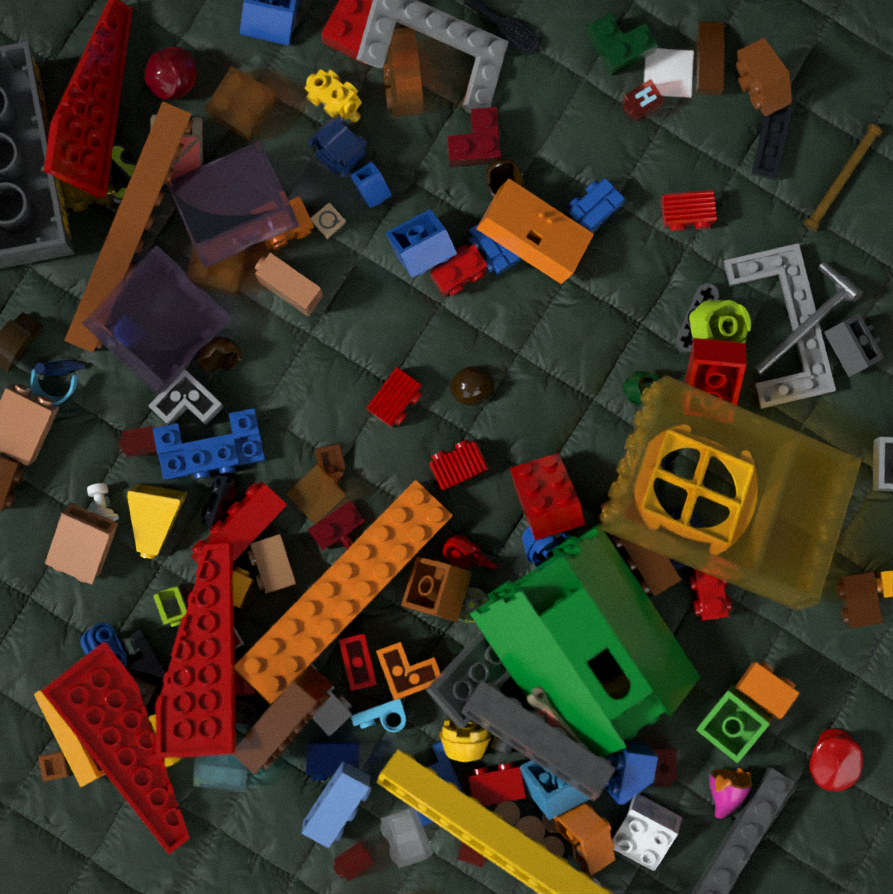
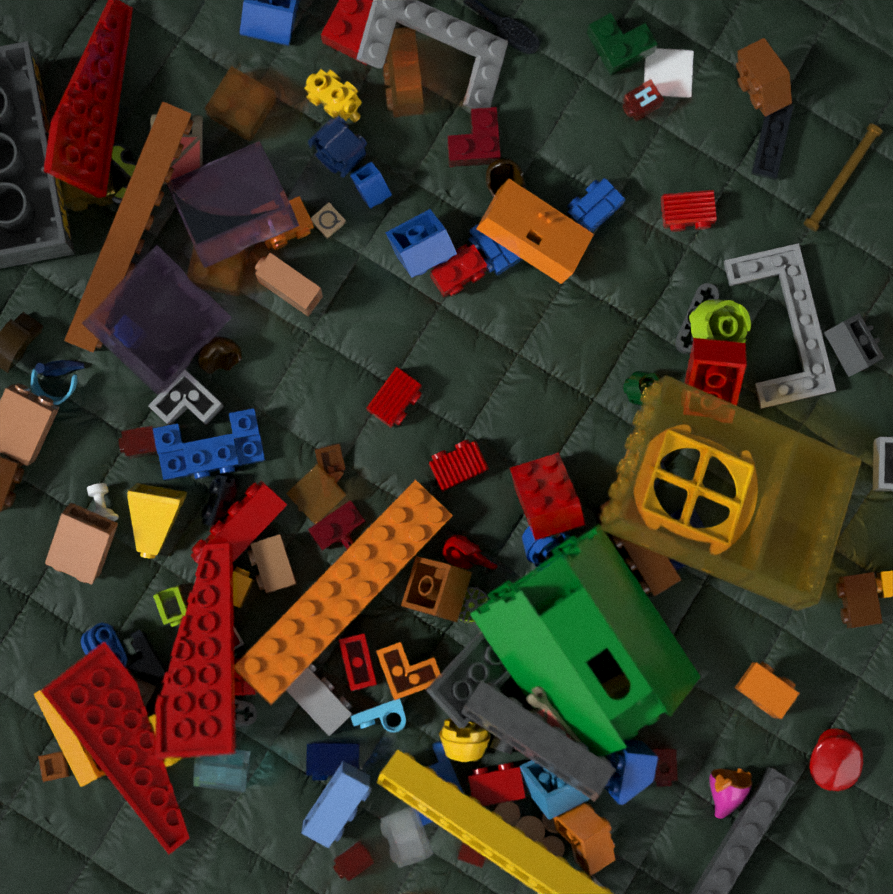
dark red piece [144,46,197,101] -> none
reddish brown piece [232,665,333,774] -> none
dark brown hair [450,366,495,406] -> none
white bracket [612,794,682,871] -> none
red brick [689,565,732,621] -> none
reddish brown slope [696,21,724,95] -> none
bright green brick [696,685,773,763] -> none
flat silver bar [753,261,863,375] -> none

